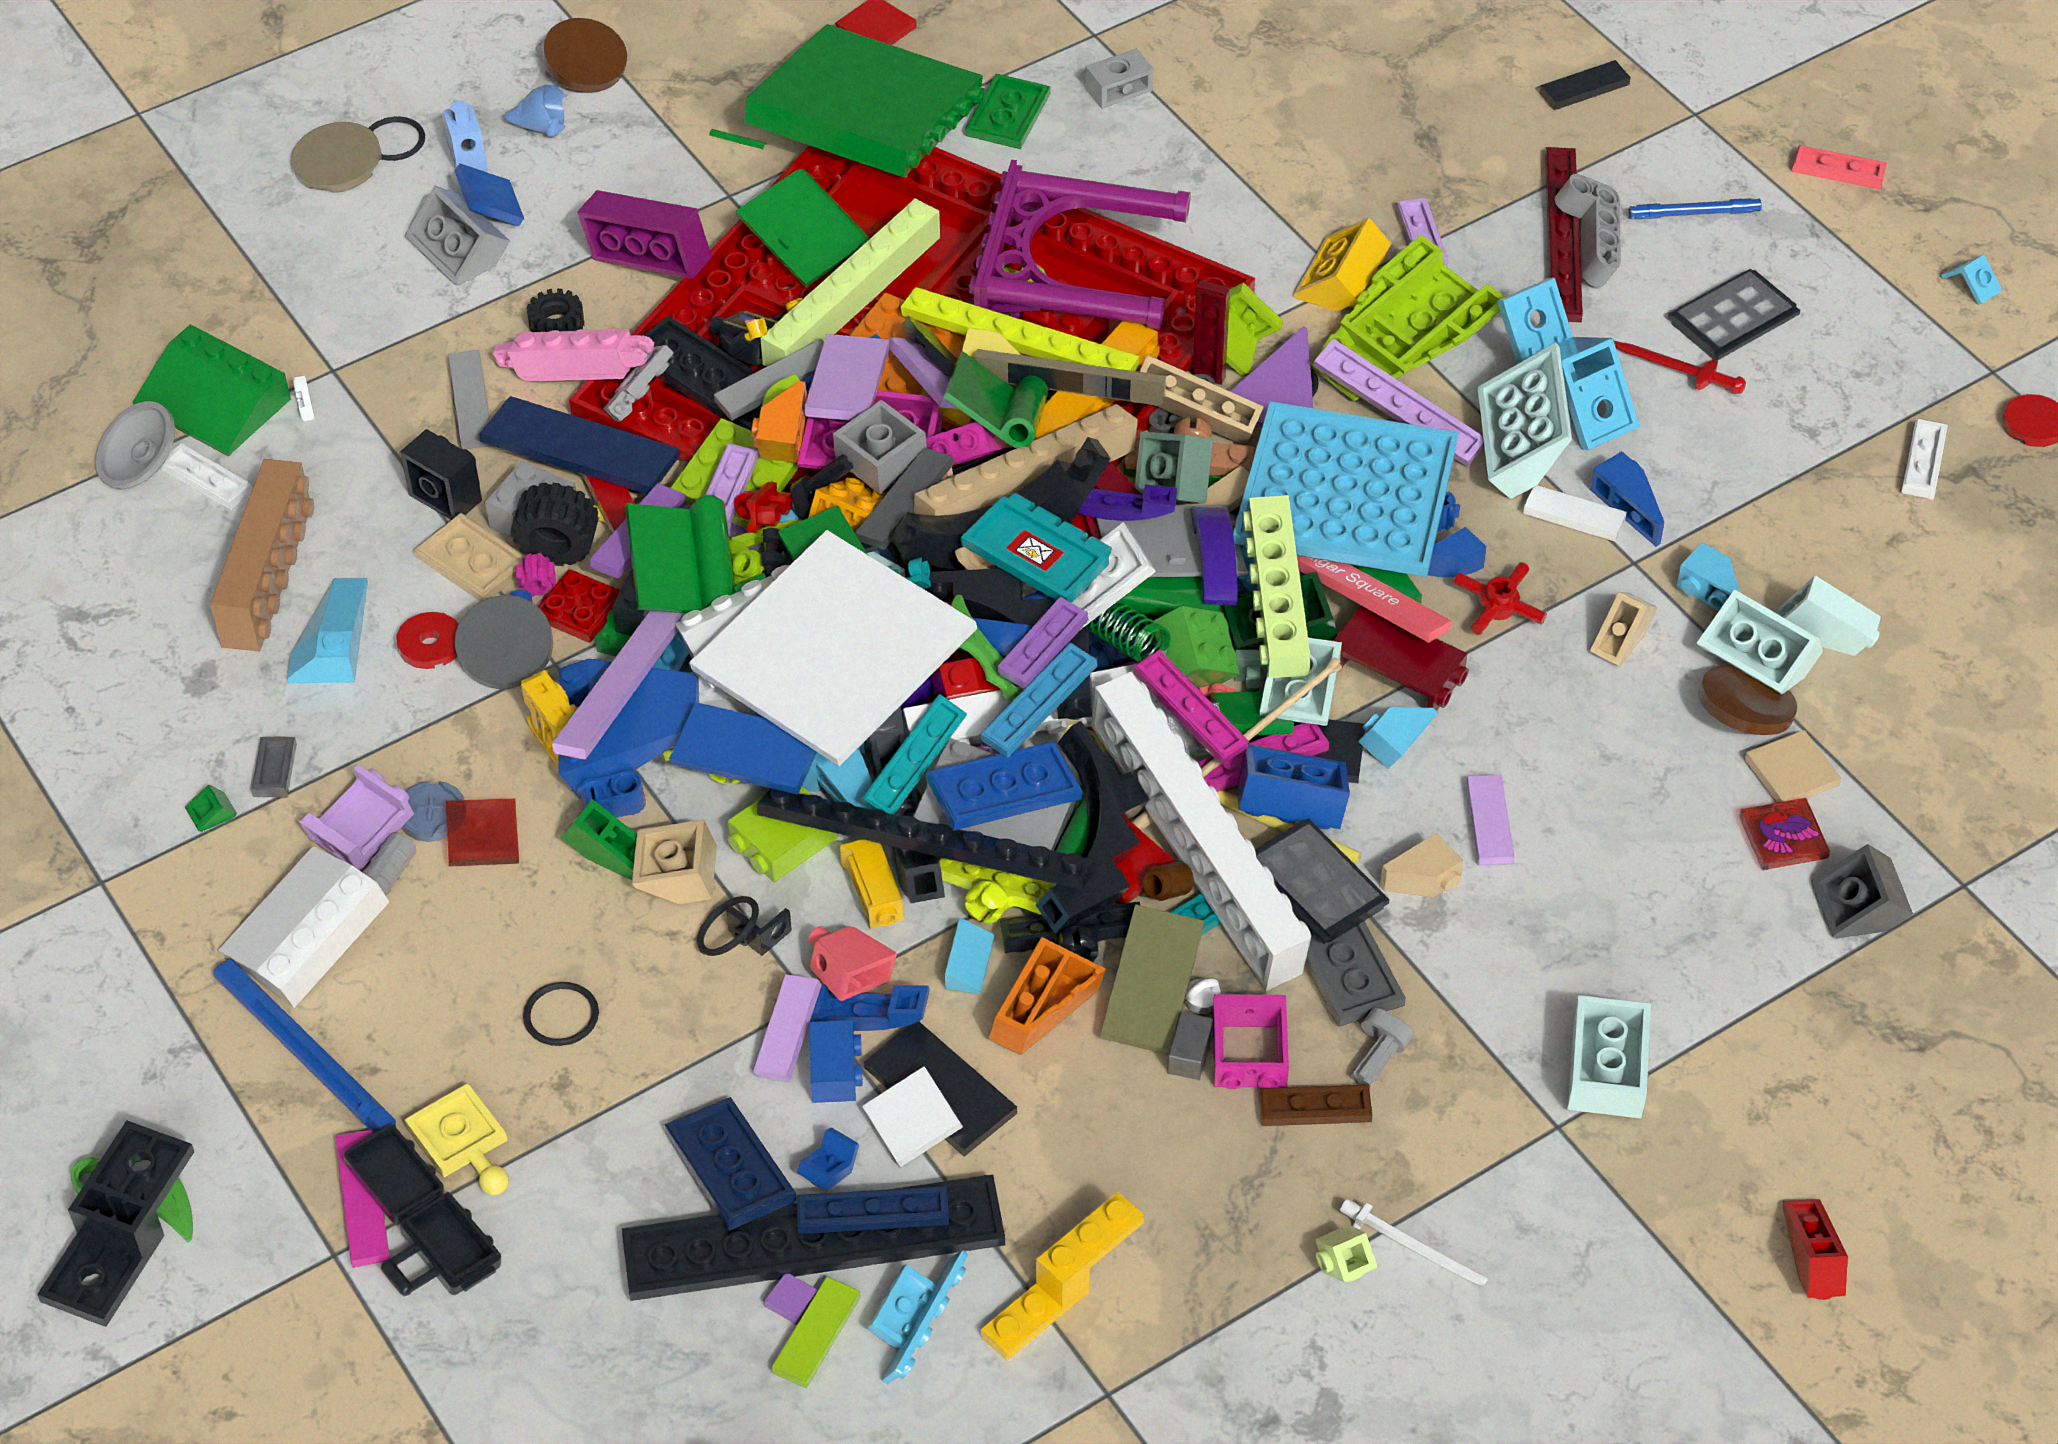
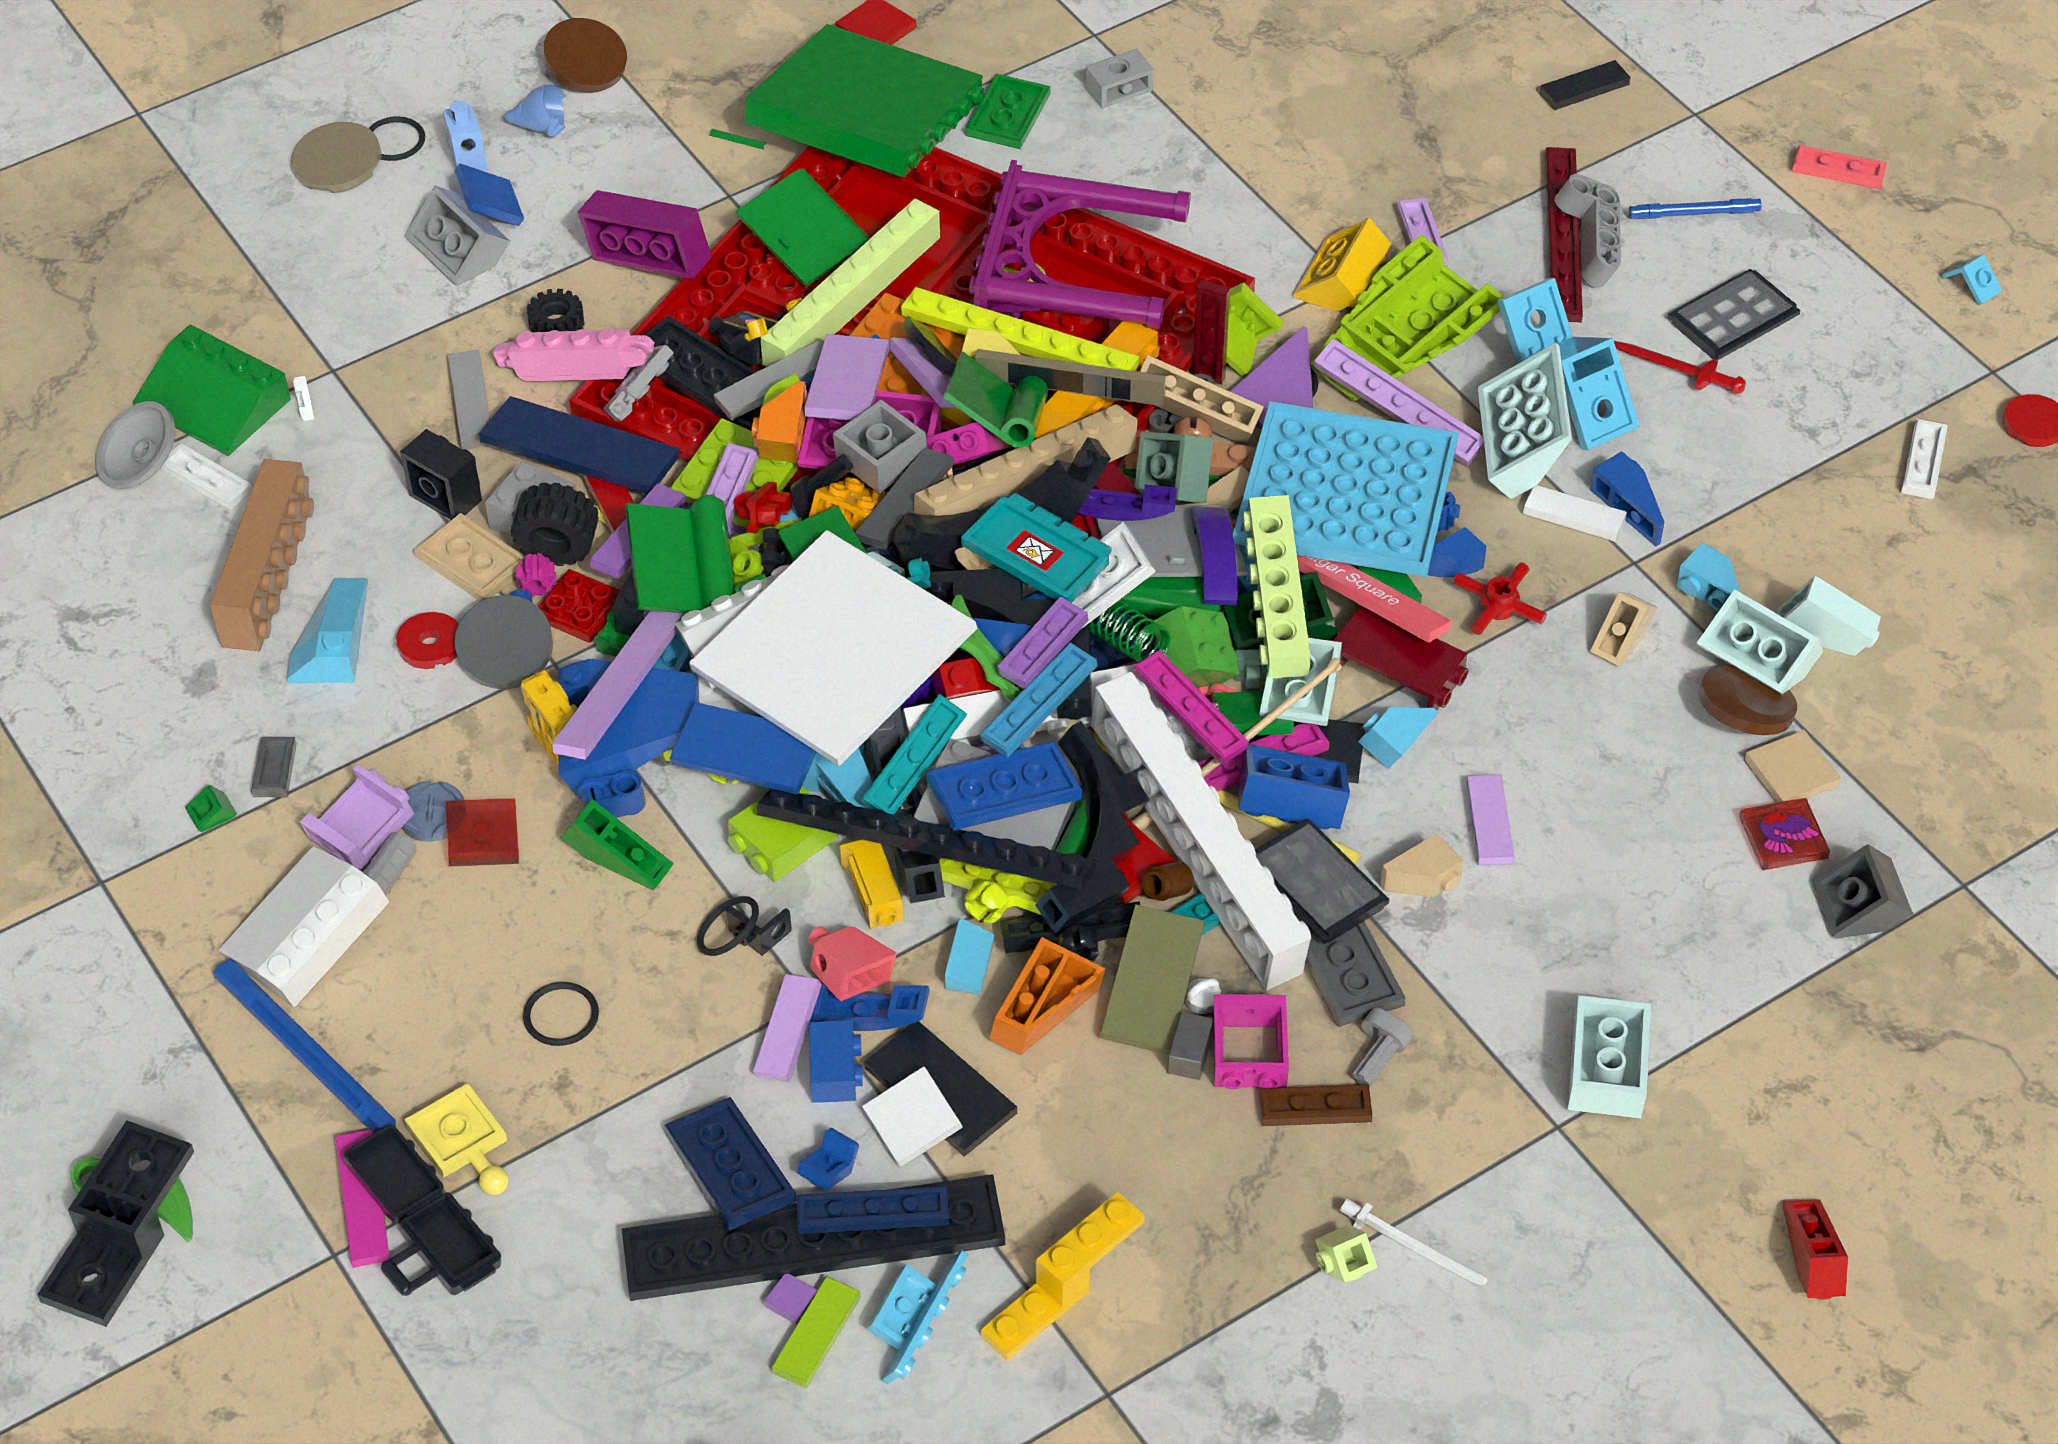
tan slope [632,819,717,904] -> none

